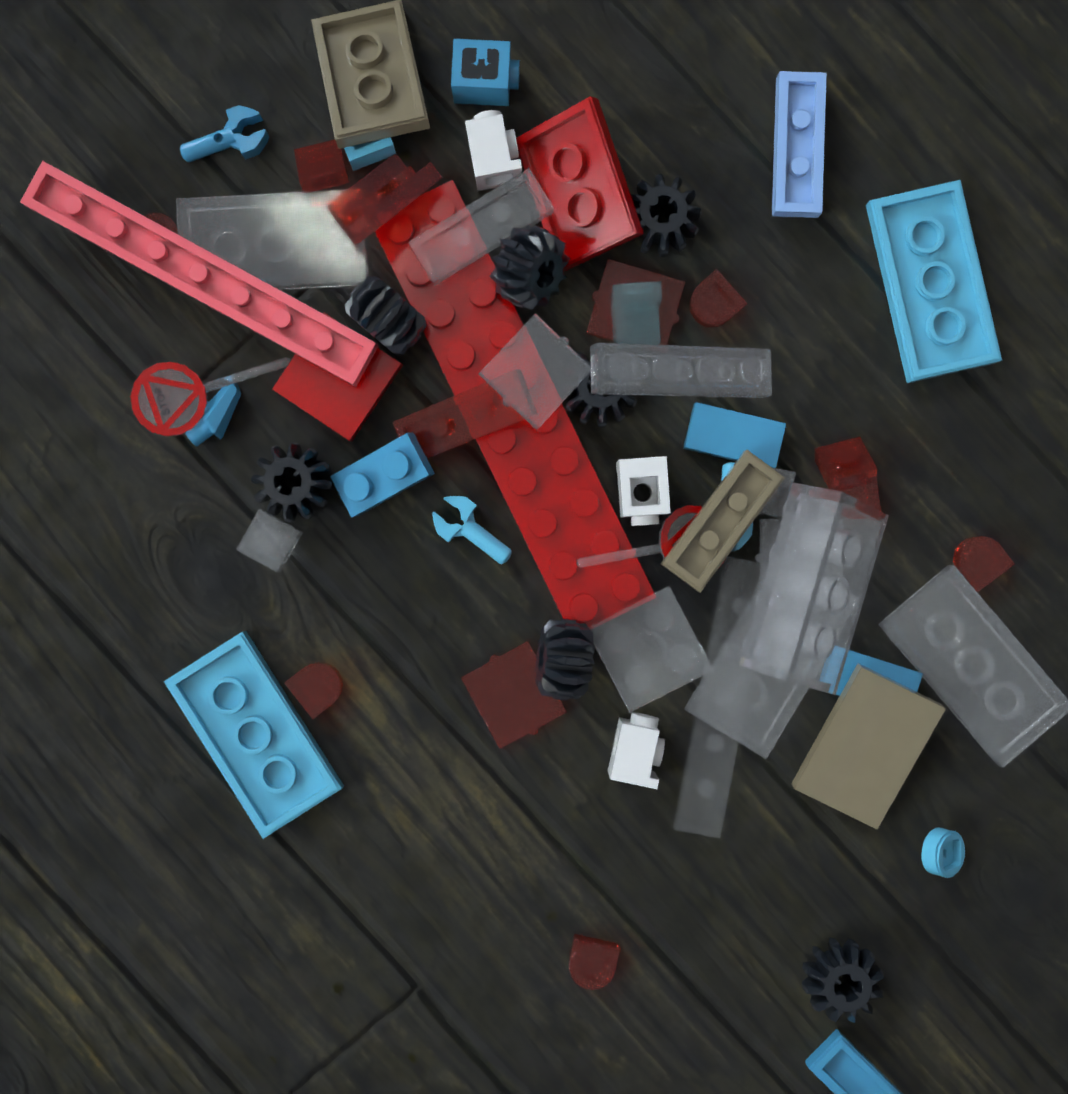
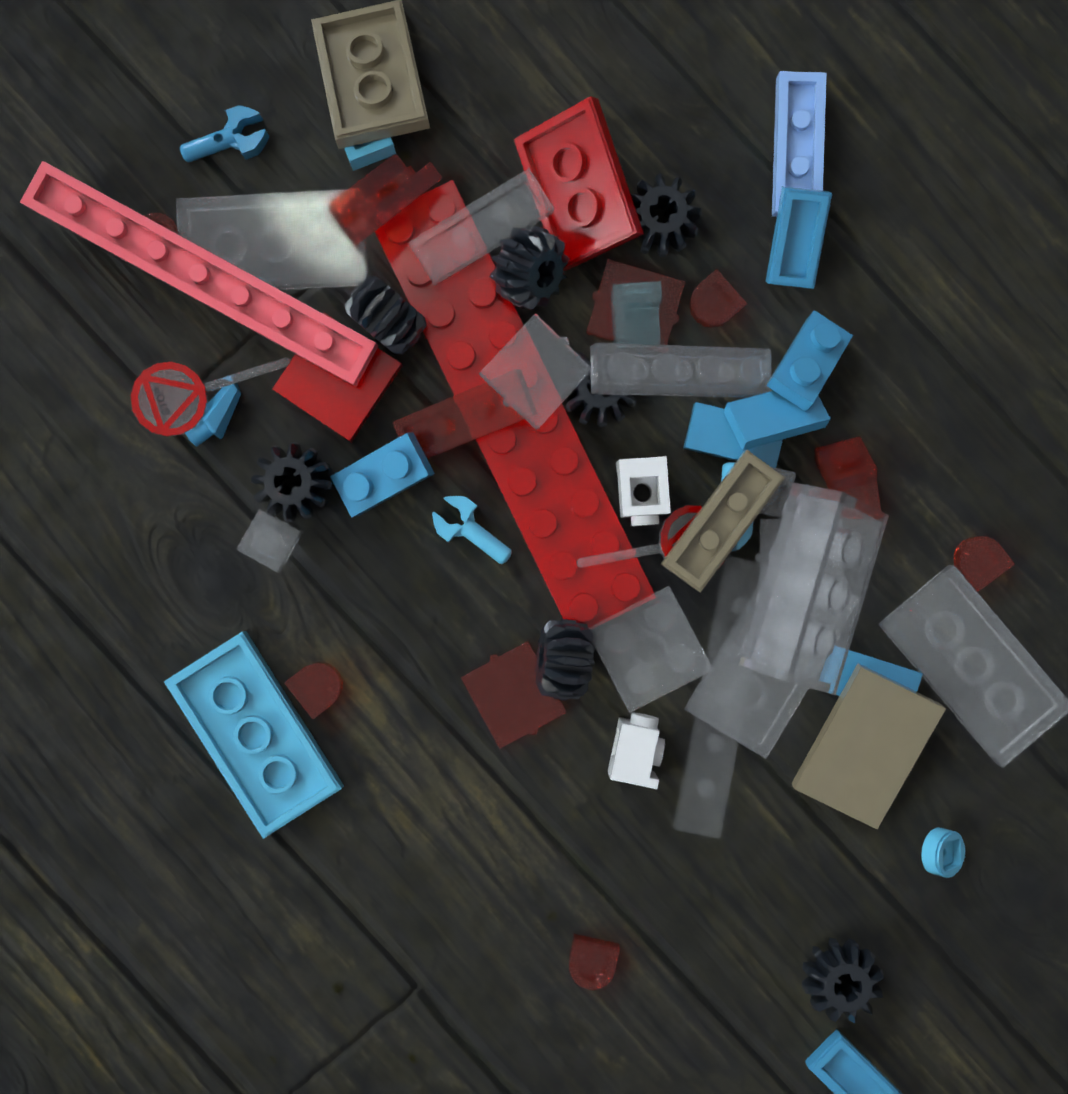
clear red tile [294,139,349,194] -> none
dark azure brick [451,39,520,106] -> none
white brick [465,110,523,191] -> none
medium azure tile [866,180,1002,383] -> none
none -> dark azure tile [723,391,831,450]
none -> dark azure tile [766,186,832,289]
none -> dark azure plate [766,310,853,411]

